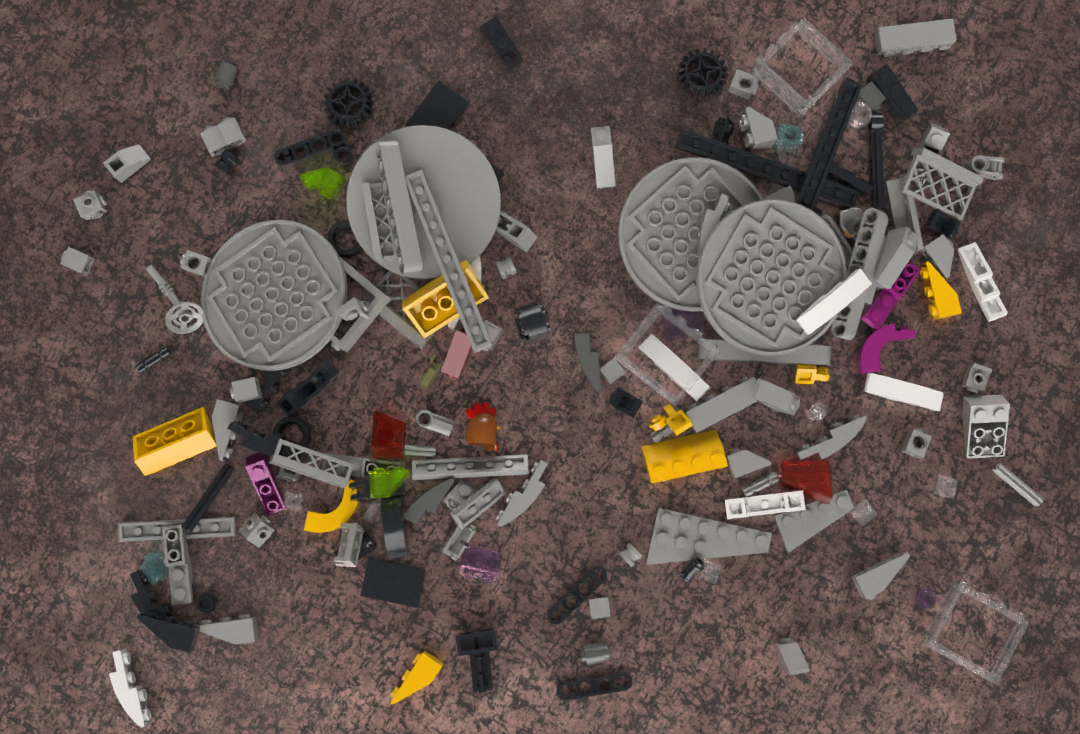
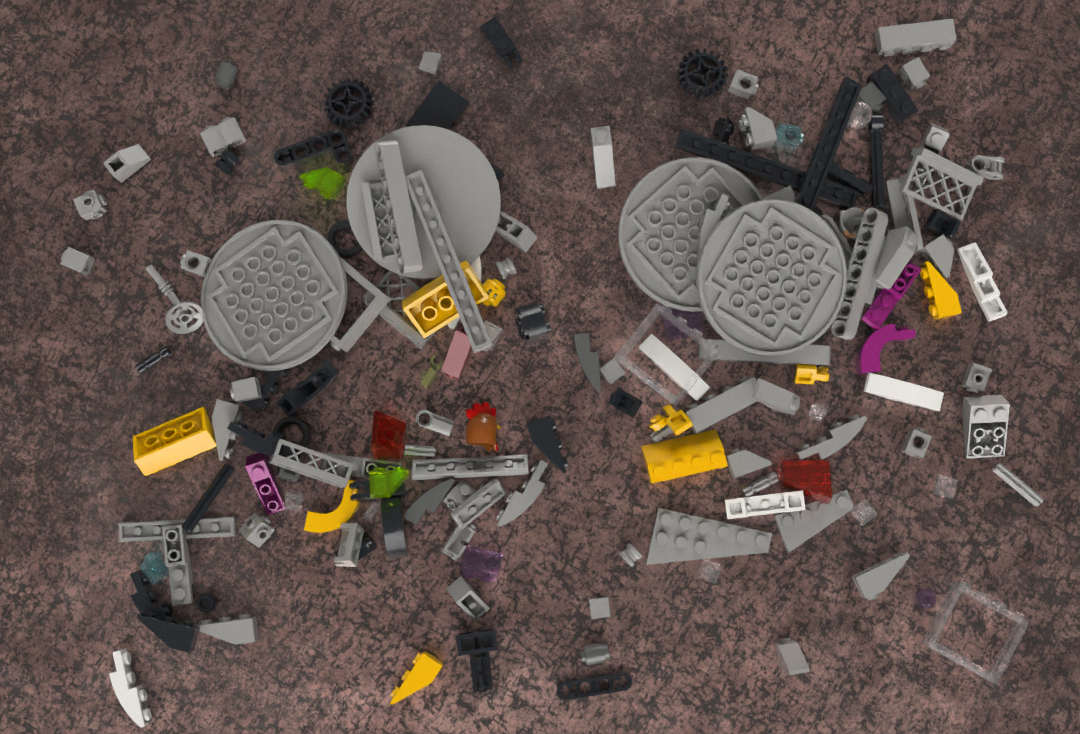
light grey bracket [336,297,370,321] -> none
black tile [360,557,426,608] -> none
black beam [547,566,607,624] -> none
black pin [681,557,705,582] -> none
clear window [752,18,853,118] -> none
white slope [796,269,872,335] -> none
none -> light grey slope [418,51,442,75]
none -> light grey slope [446,576,490,621]
none -> yellow head [482,278,506,307]
none -> black slope [527,416,569,474]
none -> light grey brick [898,57,930,91]

